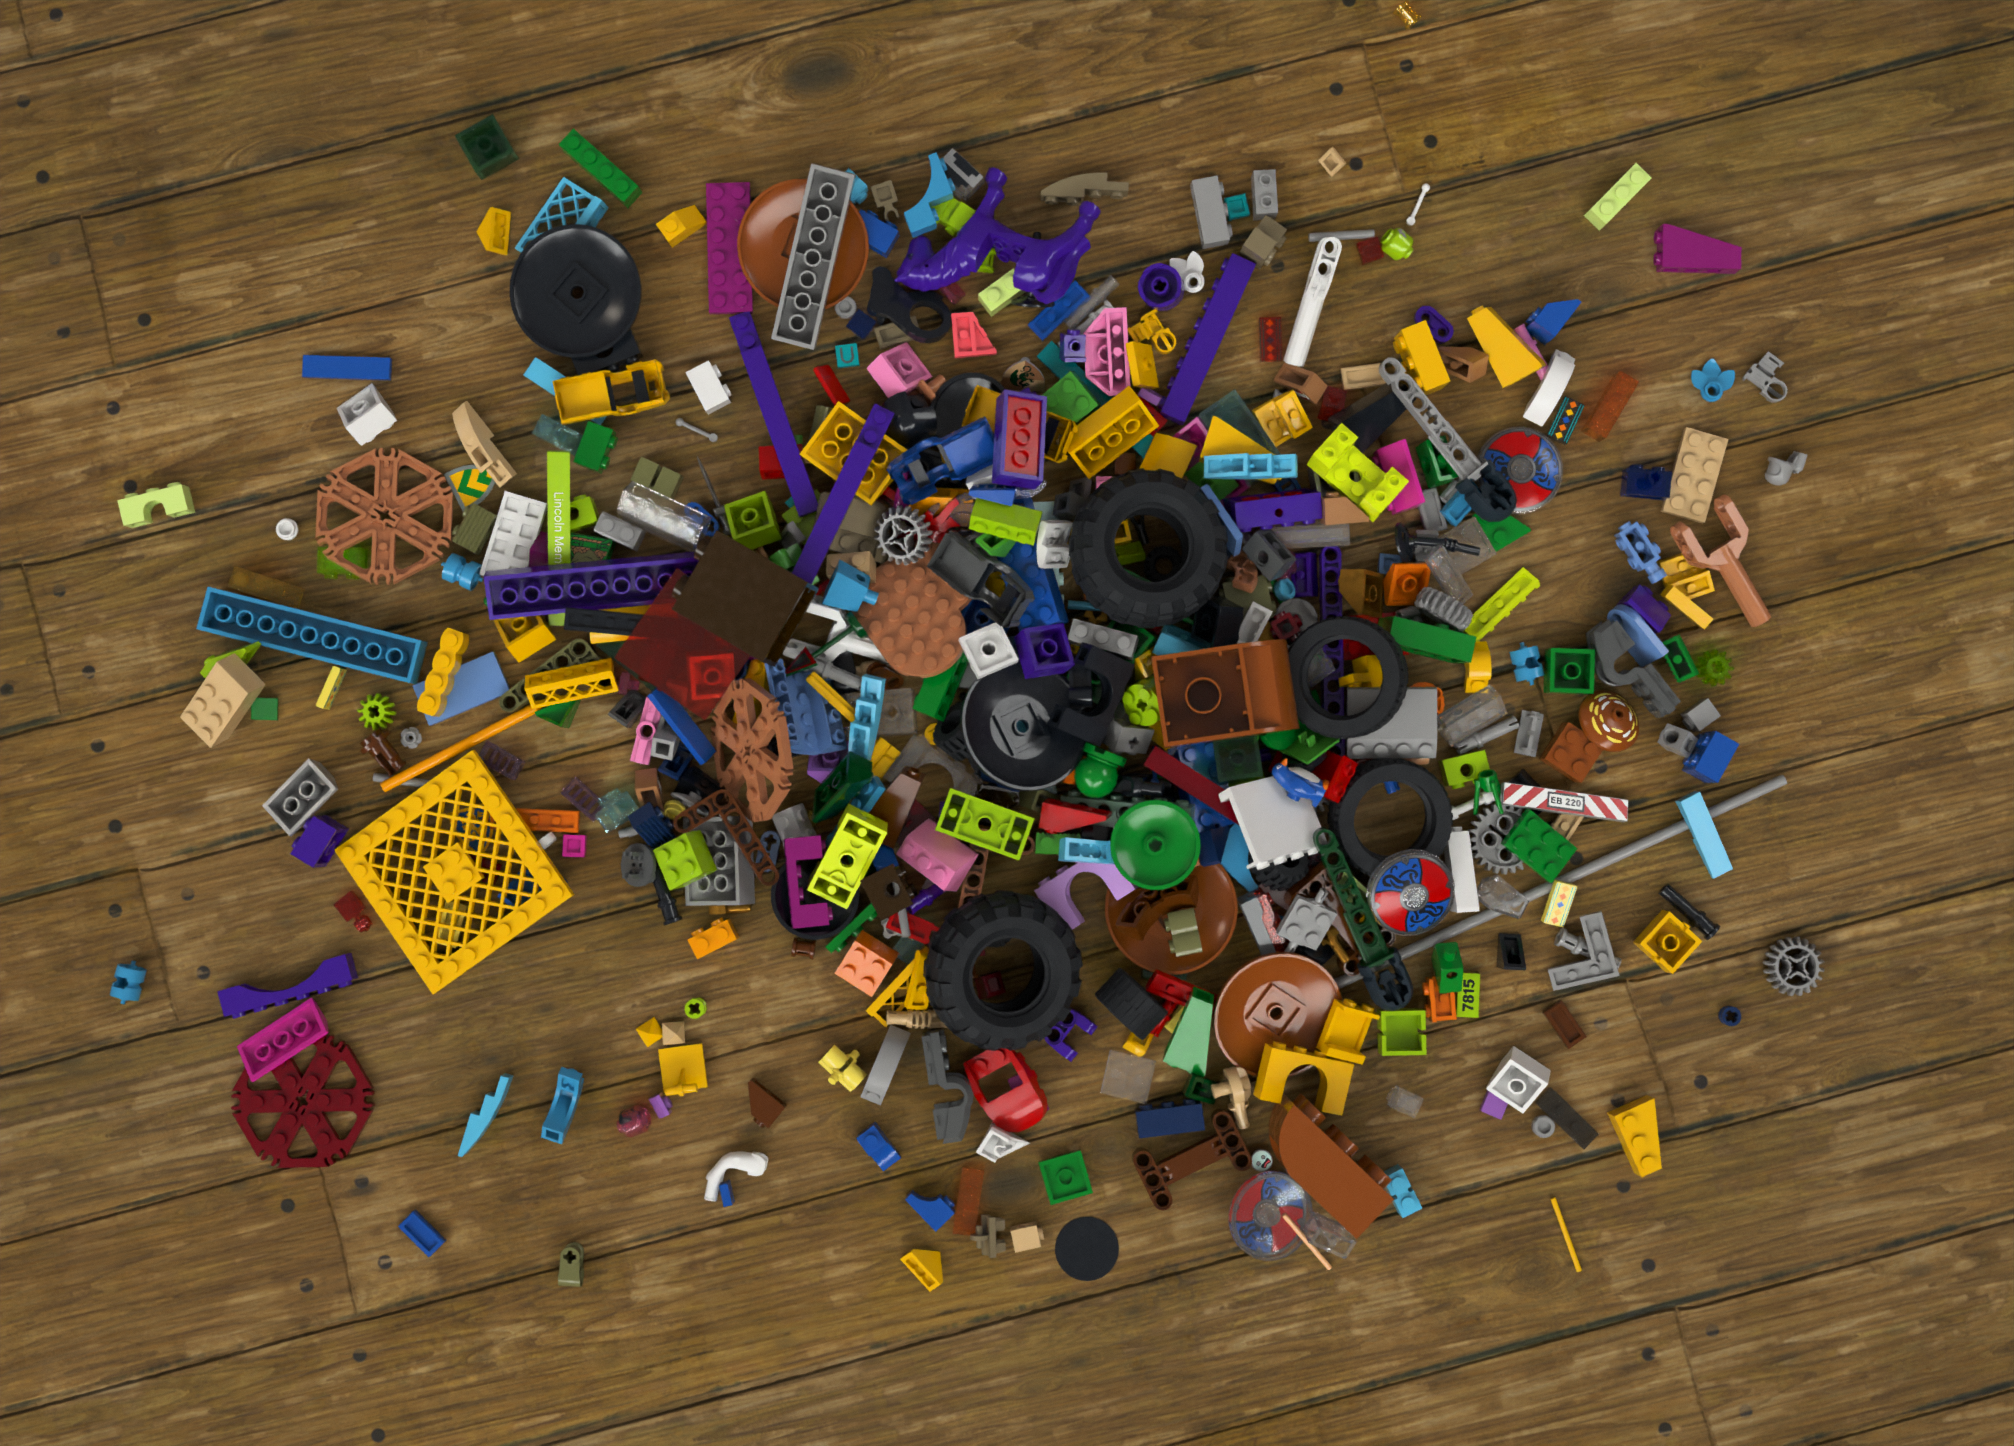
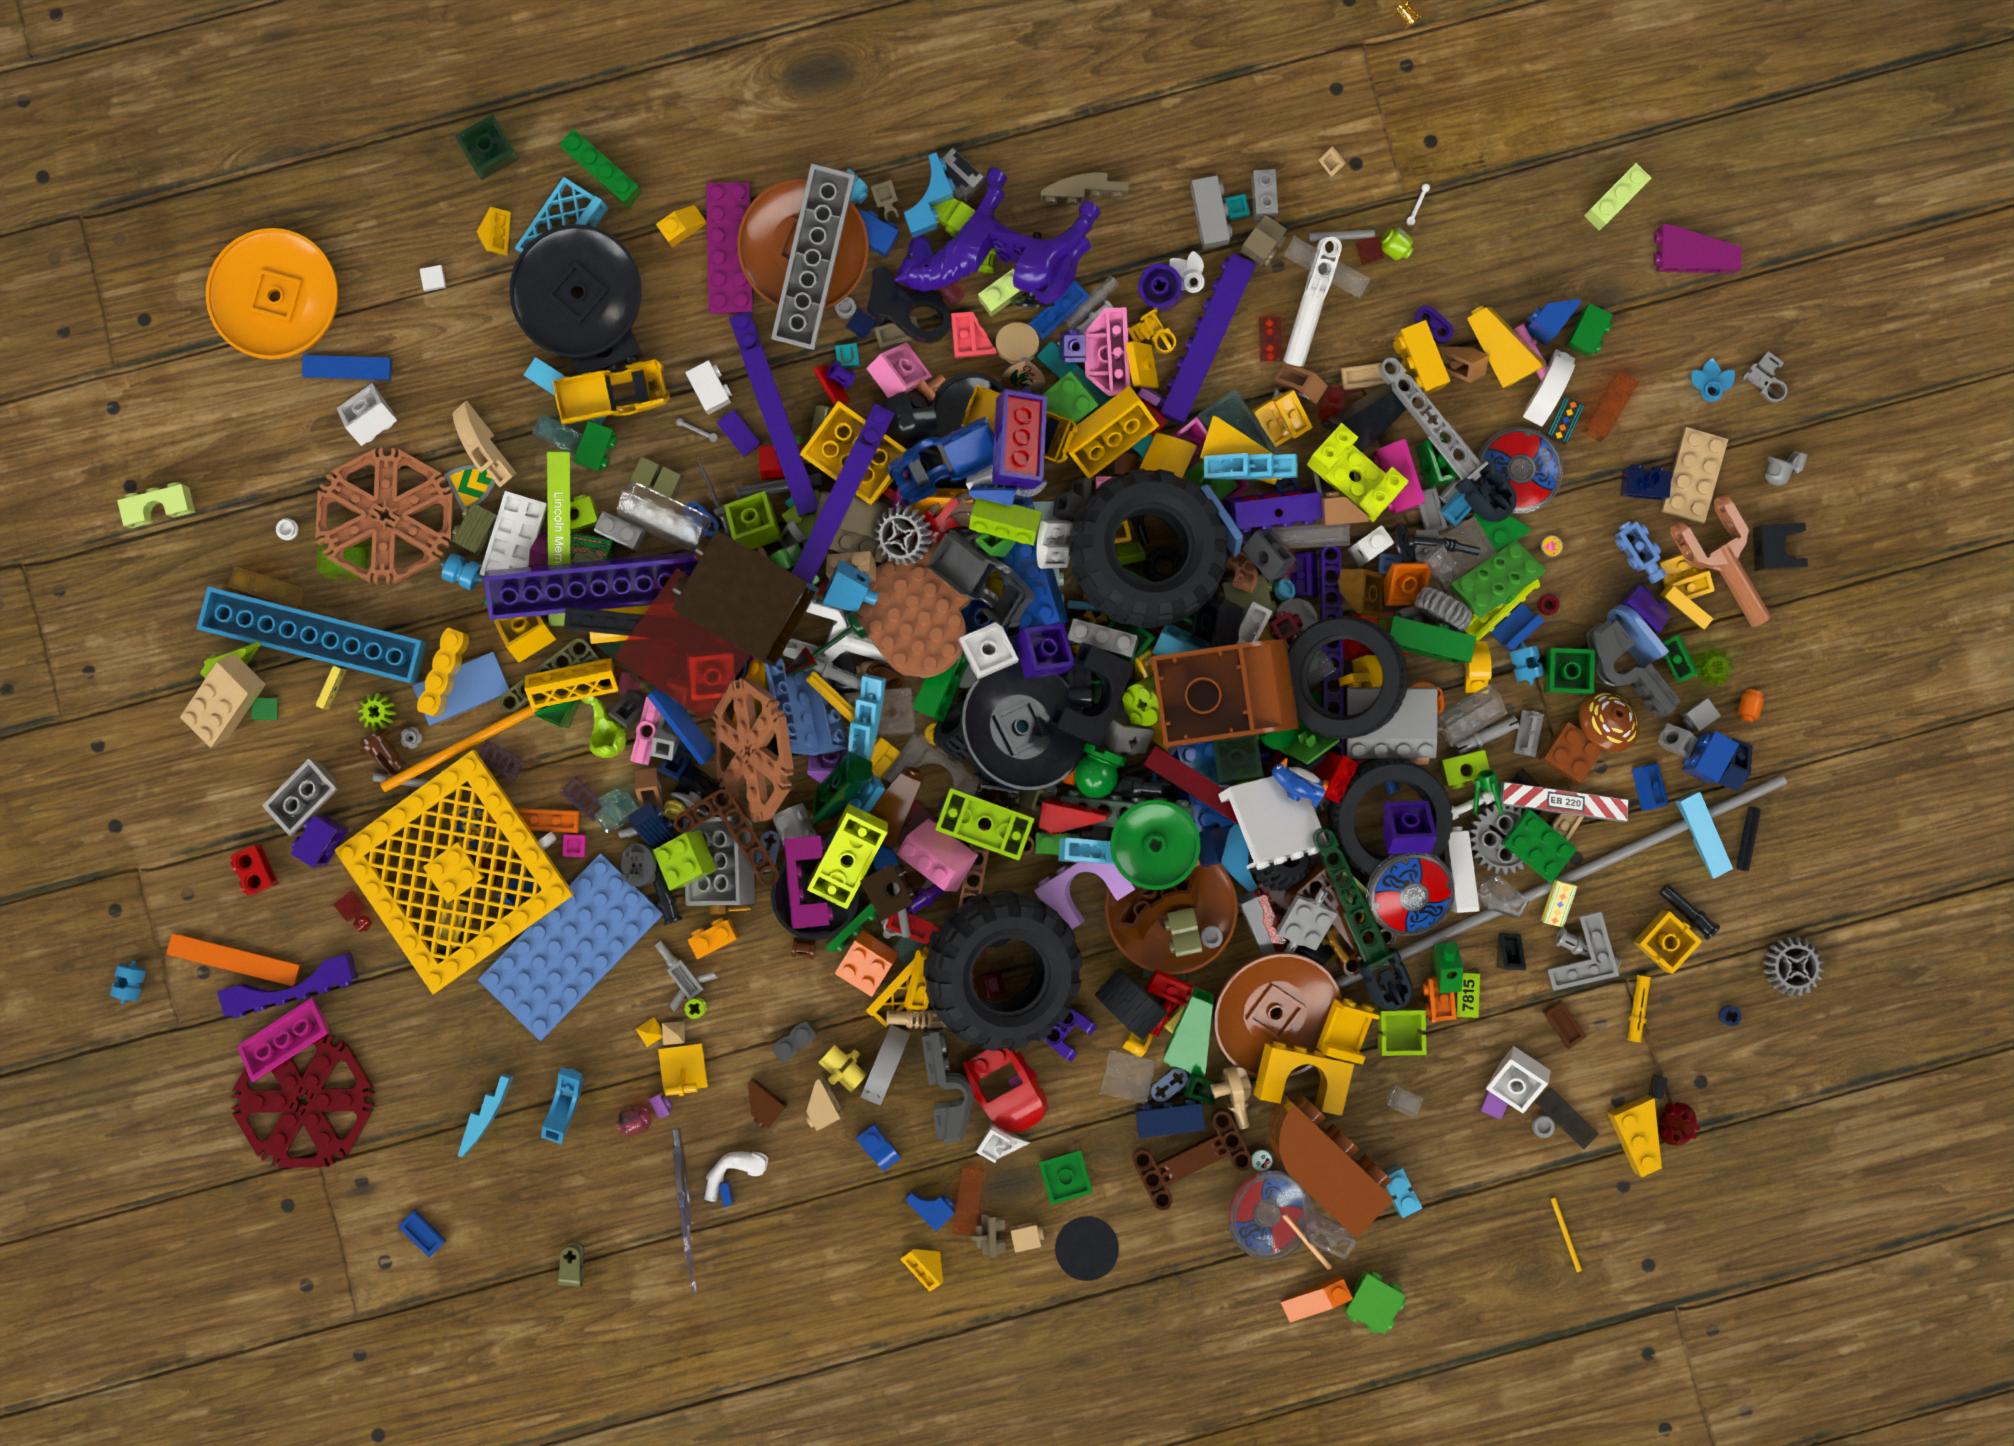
none -> orange tile [166,933,301,987]
none -> light orange dish [206,228,339,360]
none -> red brick [230,845,279,896]
none -> white tile [420,265,447,292]
none -> medium blue plate [478,853,663,1041]
none -> lime hair [580,689,627,758]
none -> light grey piece [654,941,718,1012]
none -> piece [671,1128,696,1295]
none -> dark purple tile [716,409,761,457]
none -> dark grey axle [735,472,823,500]
none -> dark grey brick [772,1020,818,1062]
none -> tan slope [805,1074,844,1131]
none -> dark purple bush [826,361,856,389]
none -> tan tile [996,322,1039,364]
none -> sand blue beam [1150,1067,1188,1102]
none -> light grey tile [1200,926,1223,948]
none -> orange slope [1280,1273,1353,1322]
none -> clear brick [1282,236,1371,299]
none -> bright green brick [1343,1269,1406,1335]
none -> white torso [1347,525,1394,567]
none -> dark purple slope [1384,801,1437,854]
none -> bright green plate [1450,540,1546,619]
none -> blue panel [1491,604,1545,652]
none -> dark red plate [1537,594,1560,616]
none -> tile [1539,535,1563,558]
none -> green piece [1565,303,1613,358]
none -> yellow pin [1627,975,1651,1043]
none -> blue slope [1632,762,1668,811]
none -> black tile [1648,1074,1668,1100]
none -> dark red plate [1657,1102,1700,1146]
none -> dark blue slope [1718,738,1753,791]
none -> black axle [1736,807,1761,871]
none -> orange brick [1737,689,1764,723]
none -> black piece [1753,523,1808,571]

